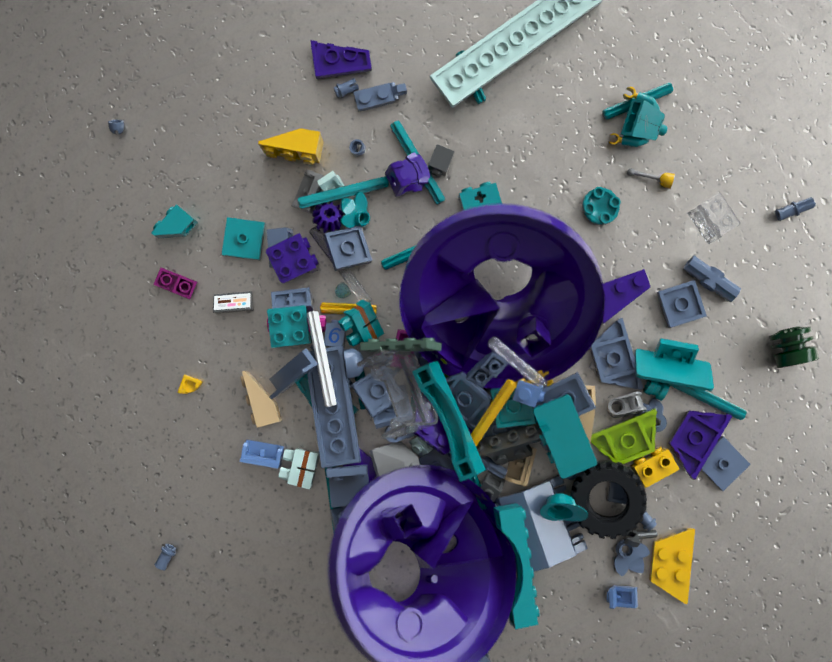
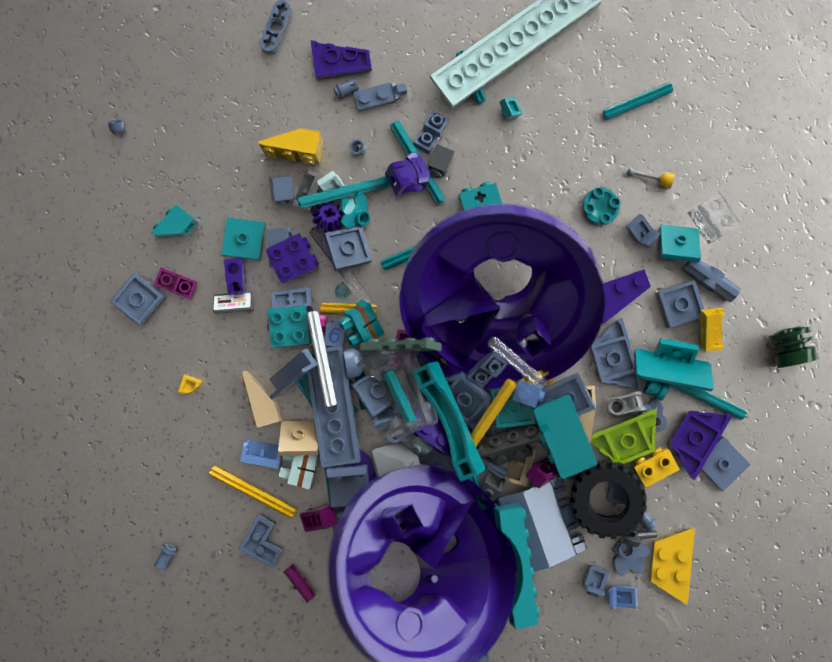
teal piece [540,494,588,521] -> none
teal torso [608,86,668,147] -> none
sand blue axle [775,197,816,221] -> none
none -> sand blue plate [110,272,165,326]
none -> yellow axle [209,466,297,519]
none -> dark purple leg [224,258,245,295]
none -> sand blue plate [238,514,283,568]
none -> sand blue beam [260,0,292,54]
none -> sand blue brick [269,176,294,204]
none -> tan plate [278,420,318,456]
none -> magenta pin [283,564,316,603]
none -> magenta slope [300,506,337,532]
none -> teal axle [383,370,417,425]
none -> sand blue slope [413,110,449,154]
none -> teal plate [499,97,523,119]
none -> magenta slope [526,458,559,488]
none -> sand blue bracket [582,564,609,597]
none -> sand blue bracket [626,214,660,246]
none -> teal plate [659,224,701,262]
none -> yellow hinge [700,308,725,352]

